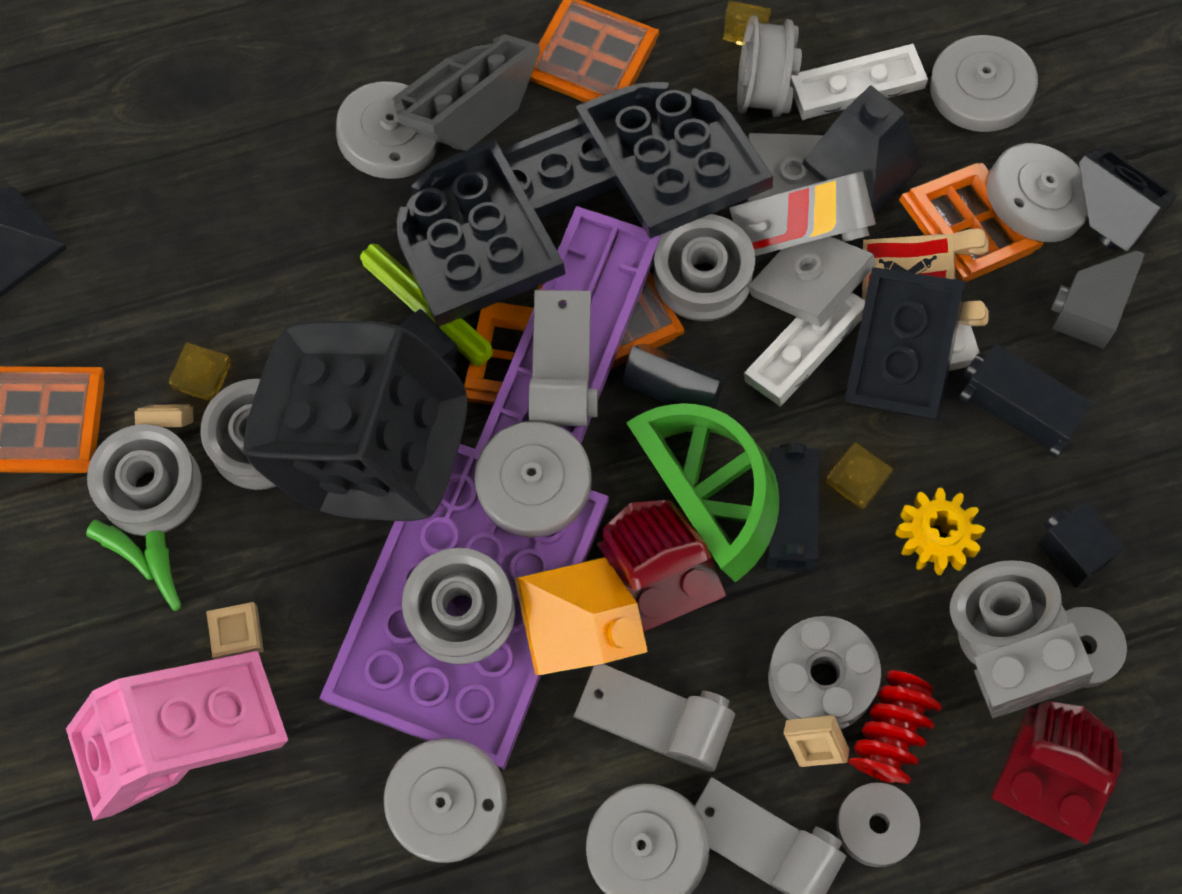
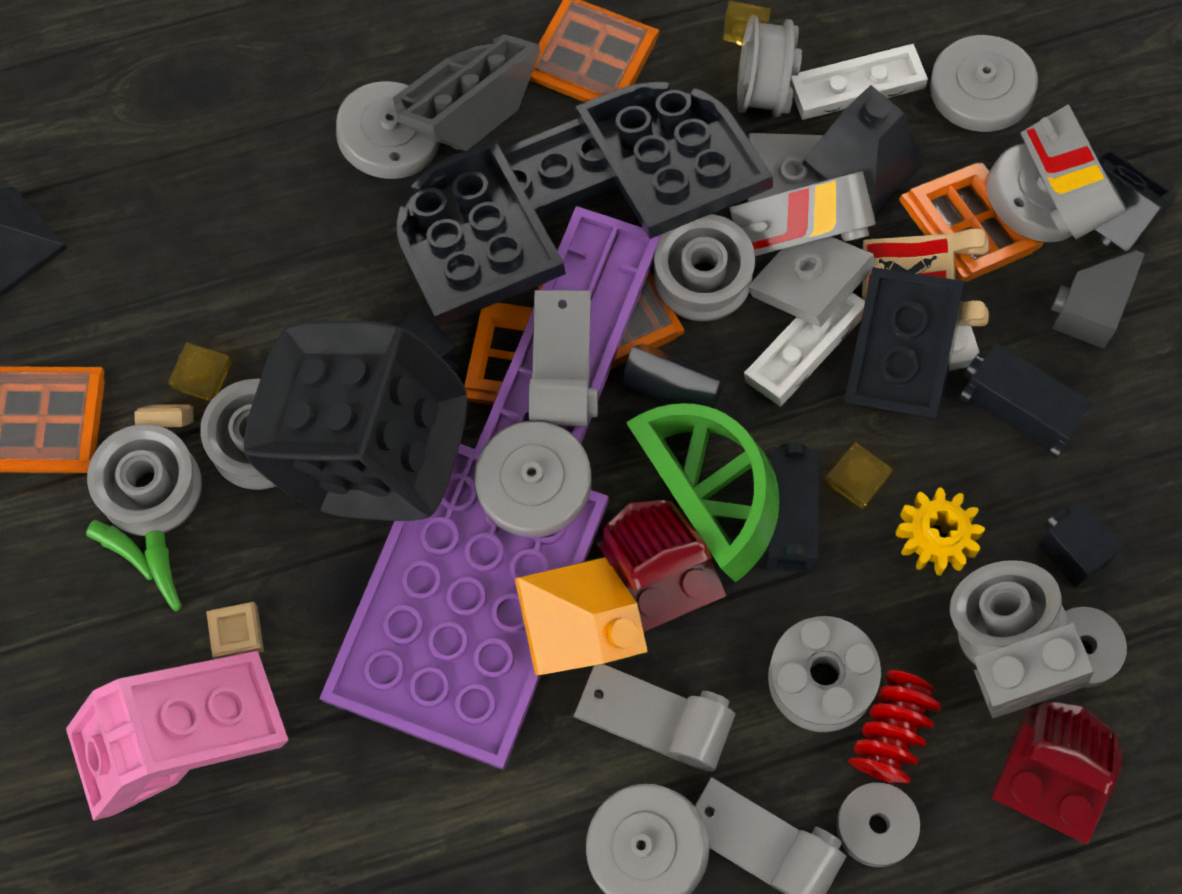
lime axle [360,244,493,366] -> none
light grey wheel [384,738,507,863] -> none
light grey wheel [402,548,516,665] -> none
tan tile [784,715,850,767] -> none
none -> light grey door [1021,104,1127,239]

